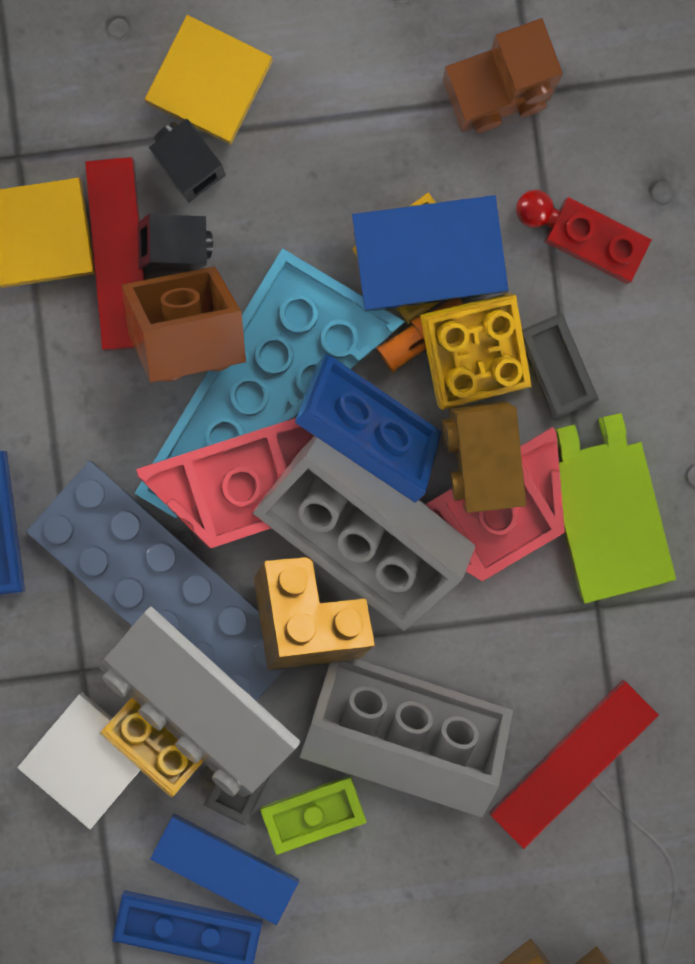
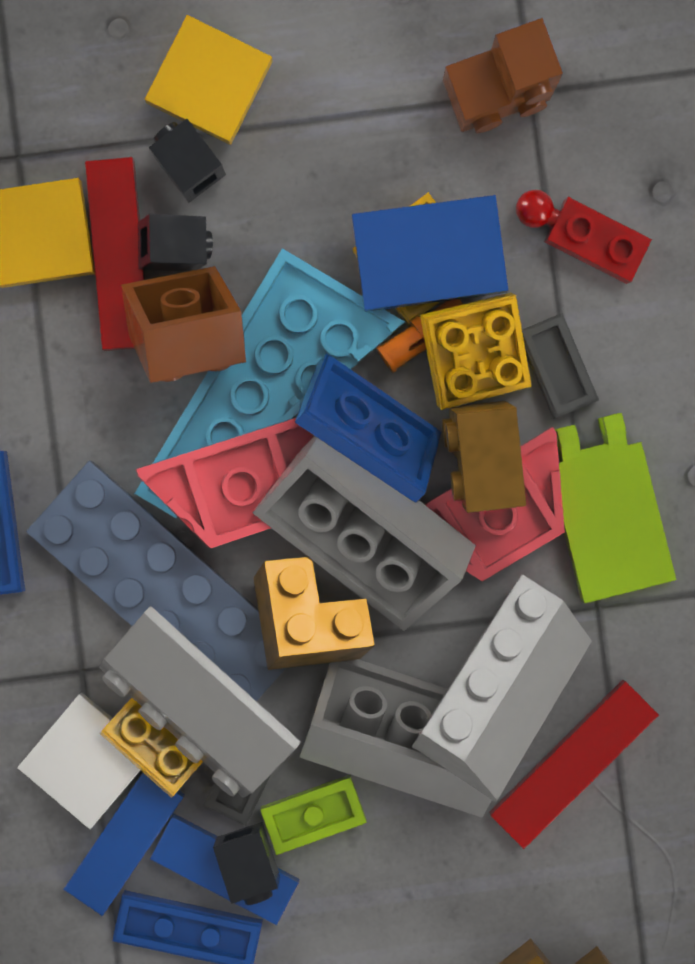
none -> blue tile [63,773,185,916]
none -> black brick [213,822,280,905]
none -> light grey slope [412,574,592,802]

